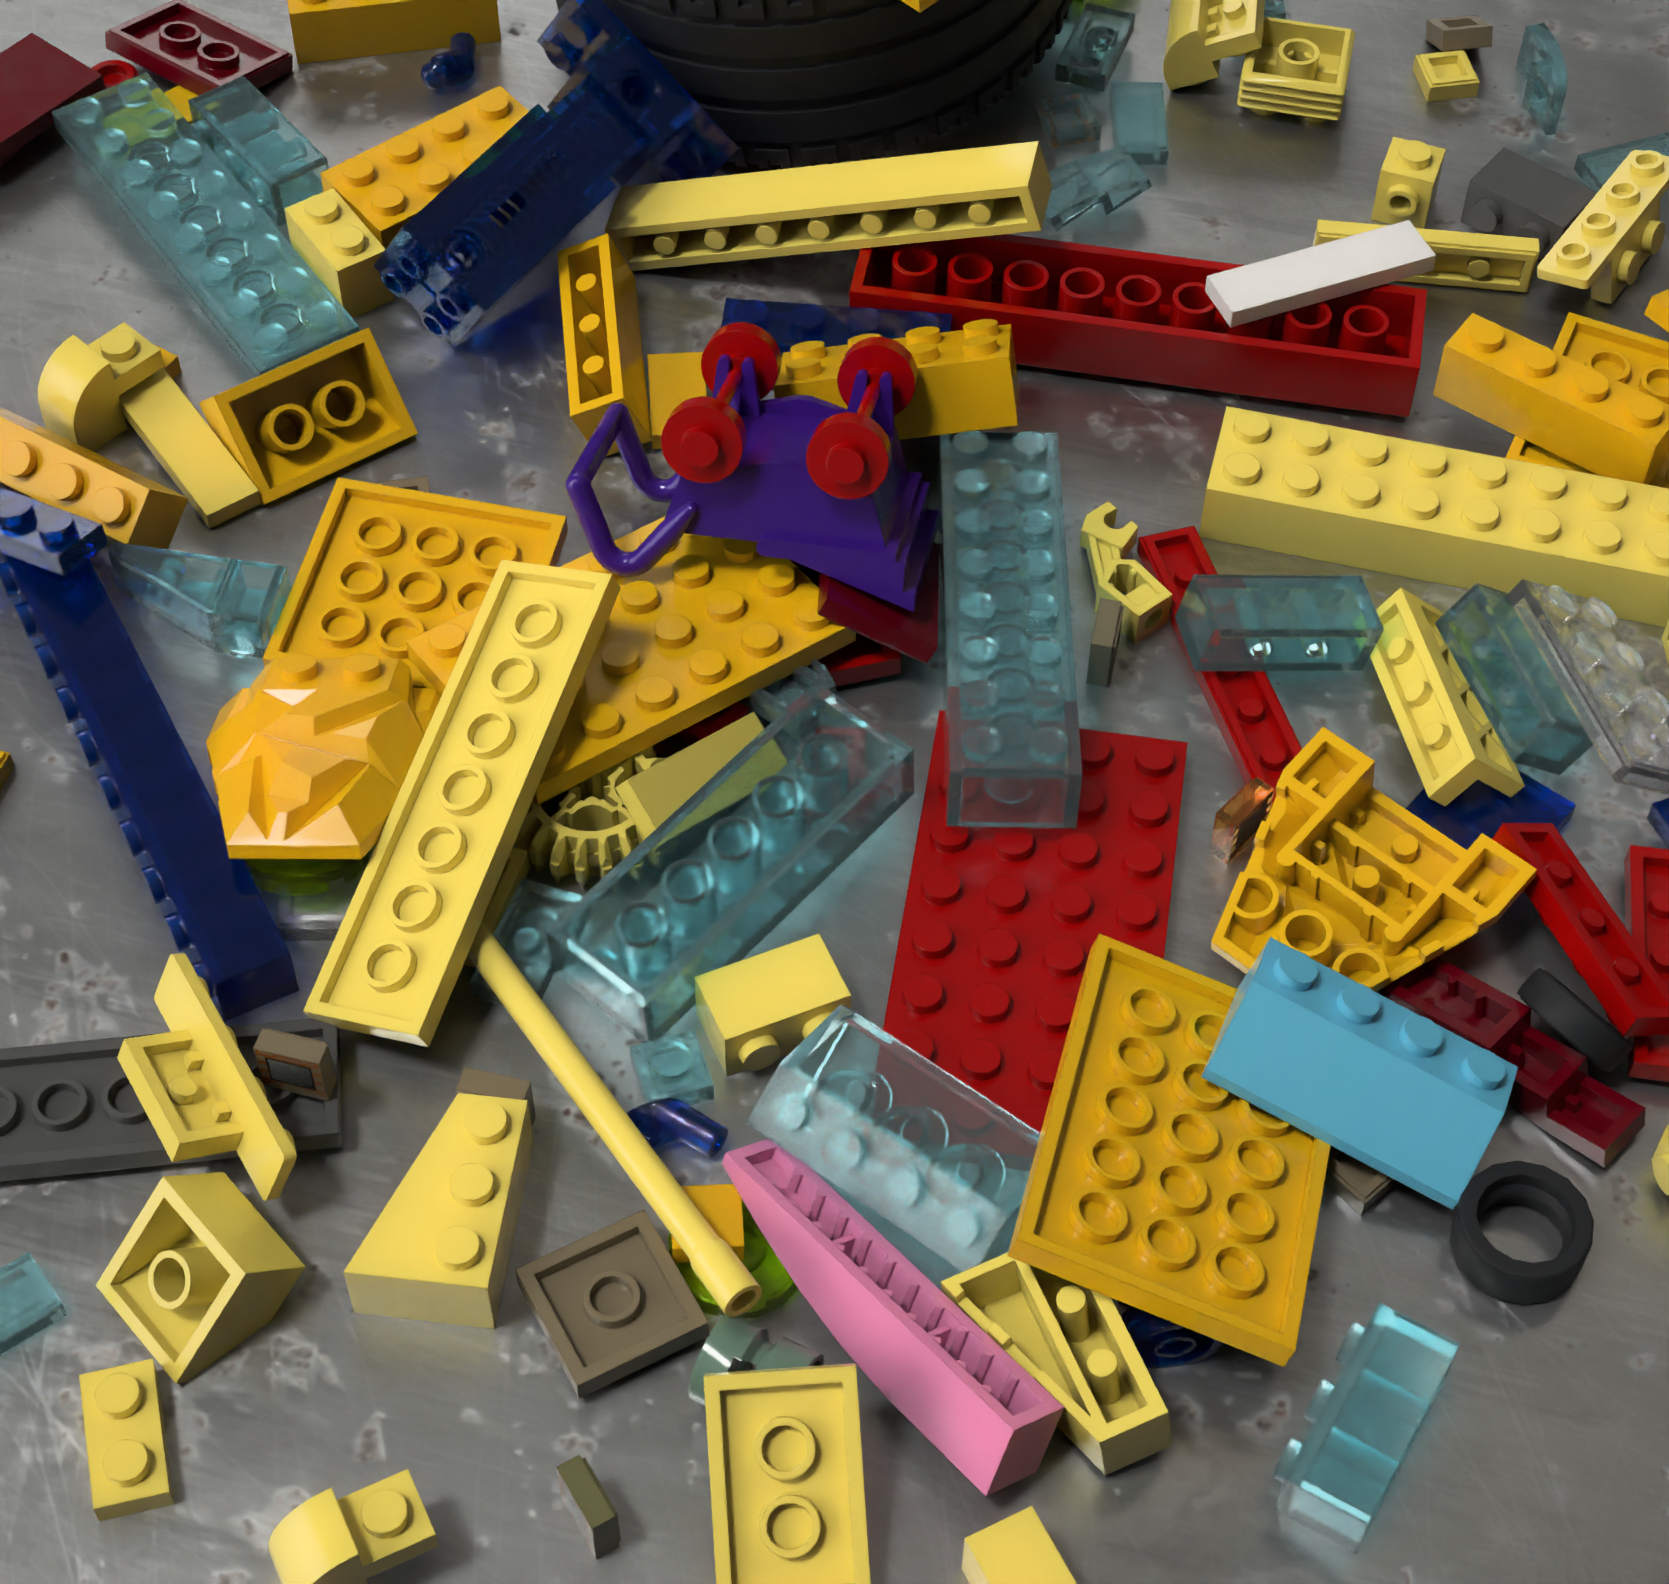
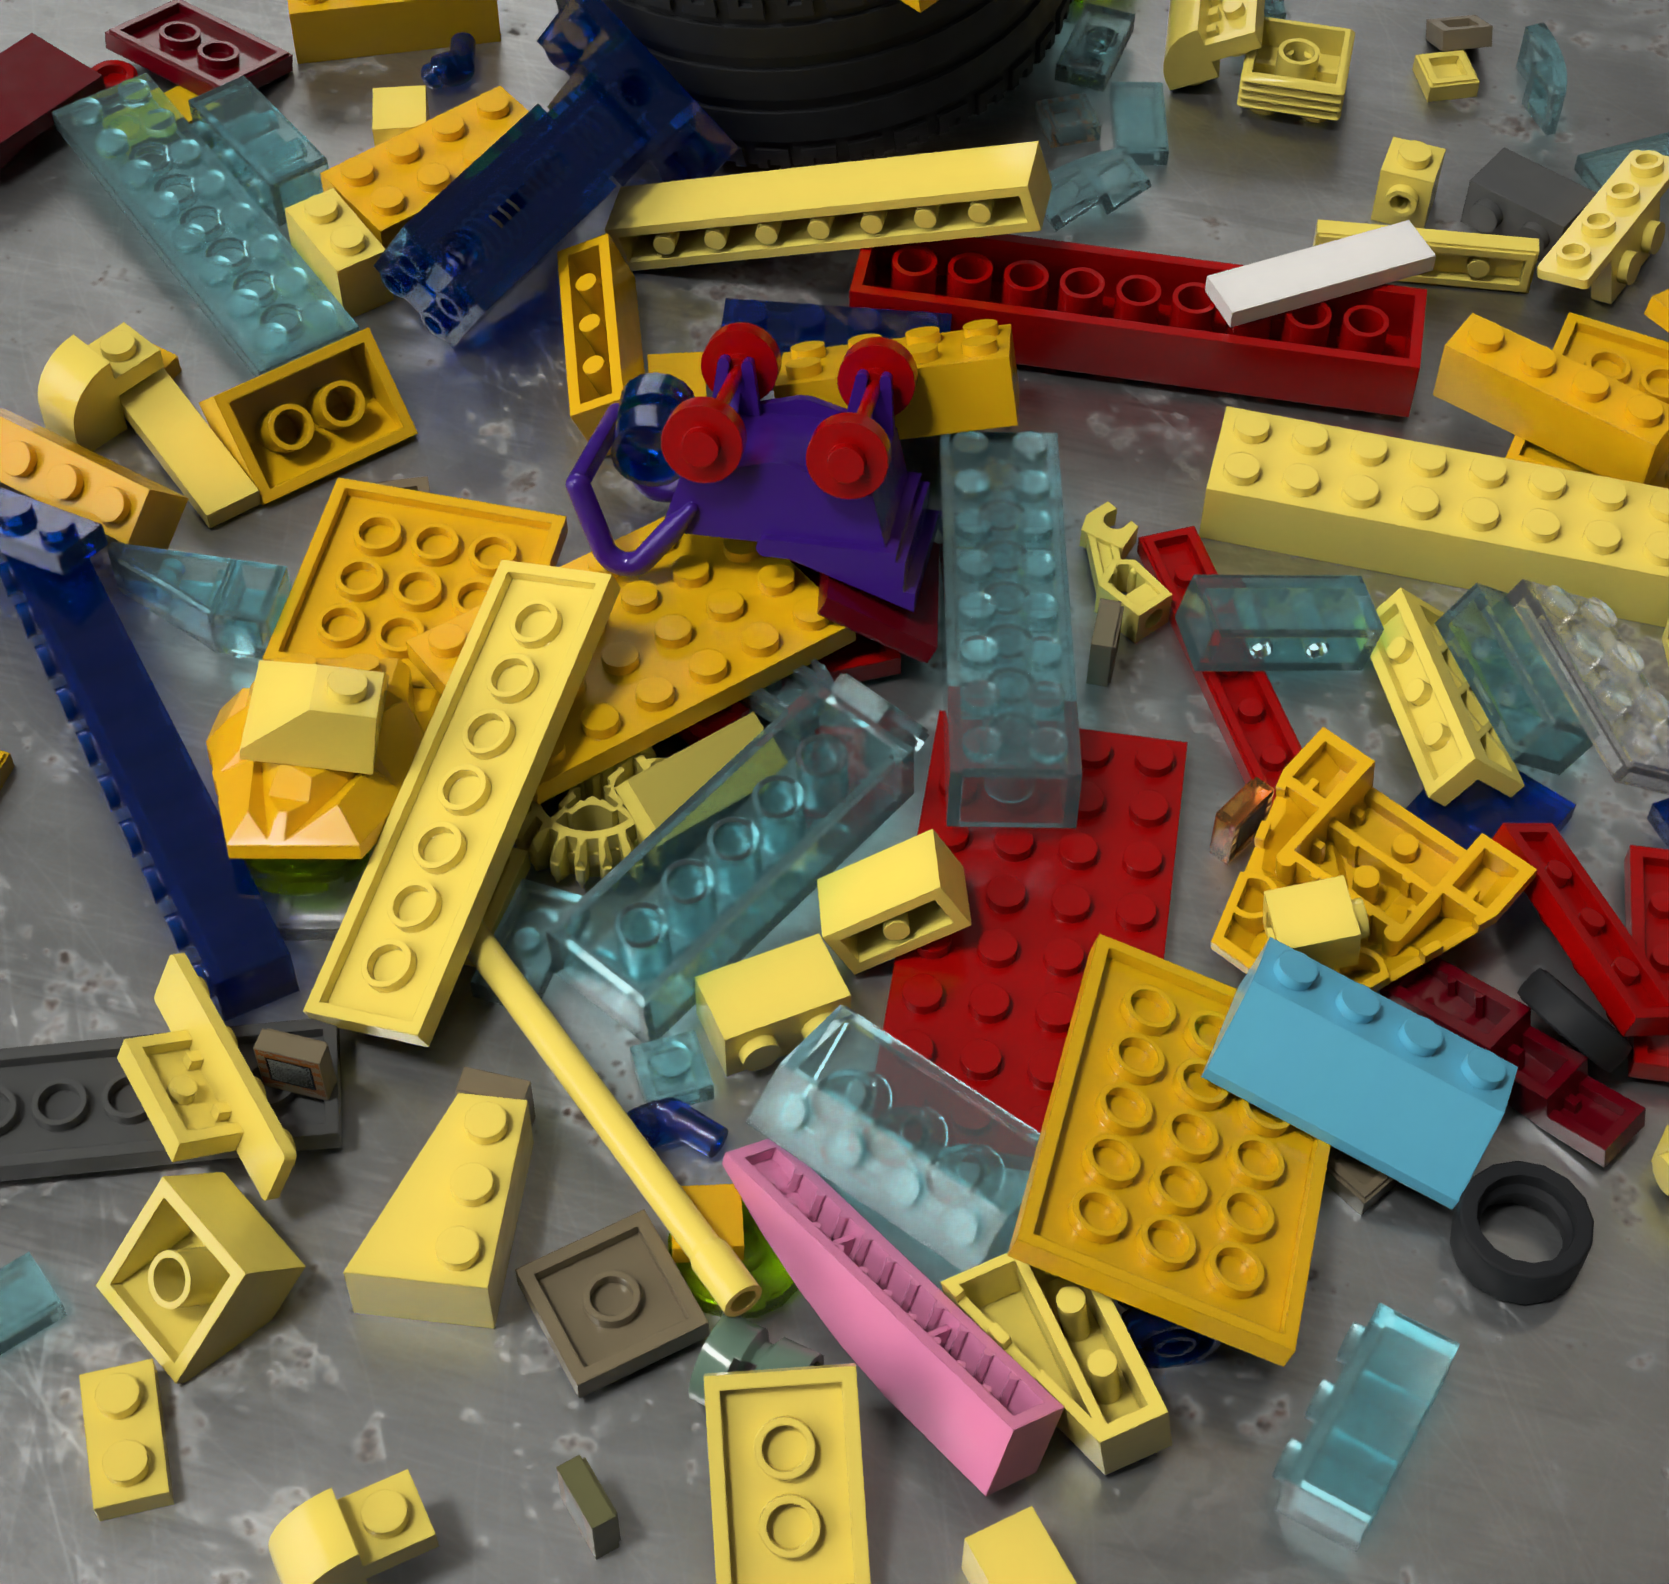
none -> light yellow slope [239,660,389,775]
none -> light yellow brick [372,85,430,146]
none -> clear blue wheel [610,372,695,487]
none -> light yellow brick [817,829,972,975]
none -> clear light blue tile [828,673,930,753]
none -> light yellow brick [1263,875,1370,970]

